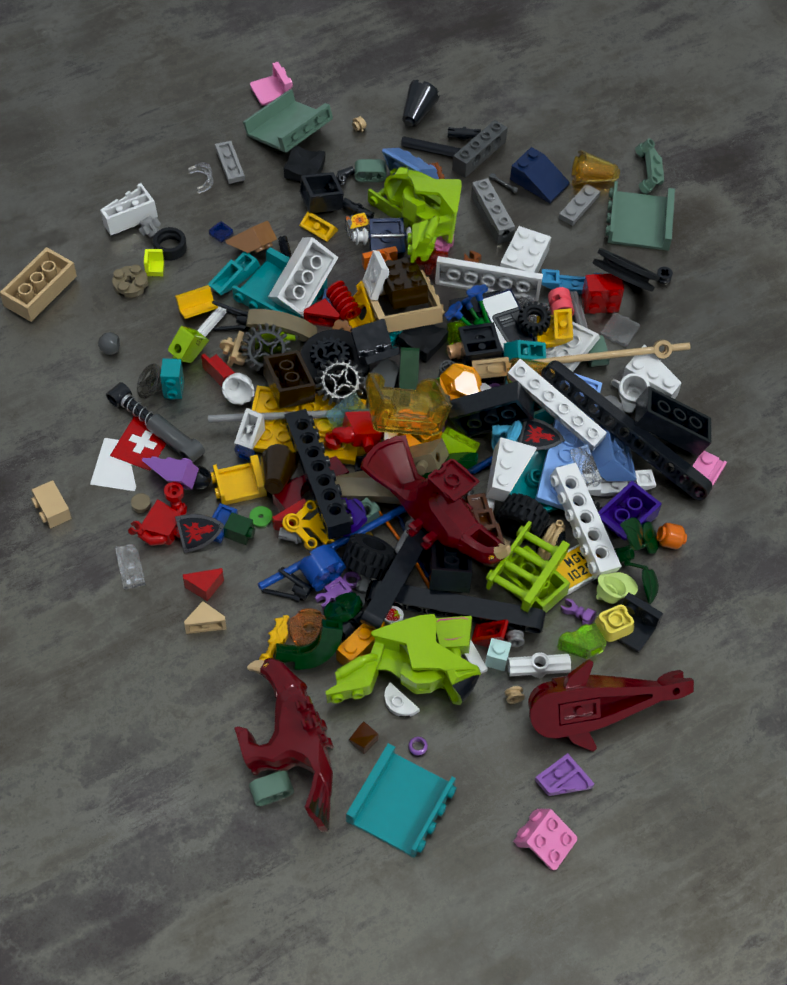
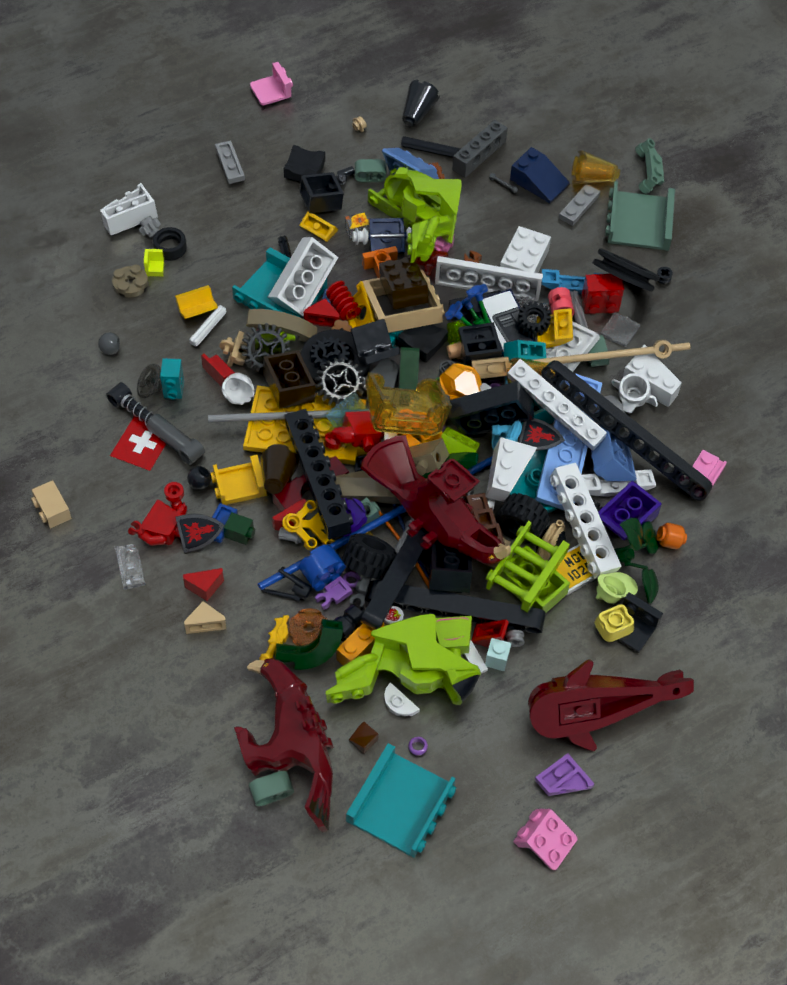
tan brick [0,247,77,322] -> none
white sticker [90,438,136,491] -> none
dark tan tile [131,493,151,513] -> none
medium lavender slope [142,456,199,489] -> none
lime torso [168,326,209,363] -> none
clear helmet [188,162,213,193] -> none
teal slope [208,252,260,295] -> none
clear blue tile [209,221,233,243] -> none
black plant [212,301,248,331] -> none
medium nougat slope [225,221,277,253] -> none
white slope [234,408,265,450] -> none
clear blue tile [234,444,256,461] -> none
sand green panel [243,89,333,153] -> none
bright green wheel [249,506,273,528] -> none
dark green tile [323,592,363,623] -> none
black pin [342,198,375,220] -> none
white plate [362,250,389,301] -> none
black pin [448,127,481,140] -> none
light grey piece [471,178,515,244] -> none
tan bush [505,686,525,704] -> none
white piece [507,652,571,678] -> none
clear neon green slope [557,623,607,659] -> none
medium lavender piece [561,599,596,628] -> none
clear hinge [569,444,602,488] -> none
black brick [635,386,711,456] -> none

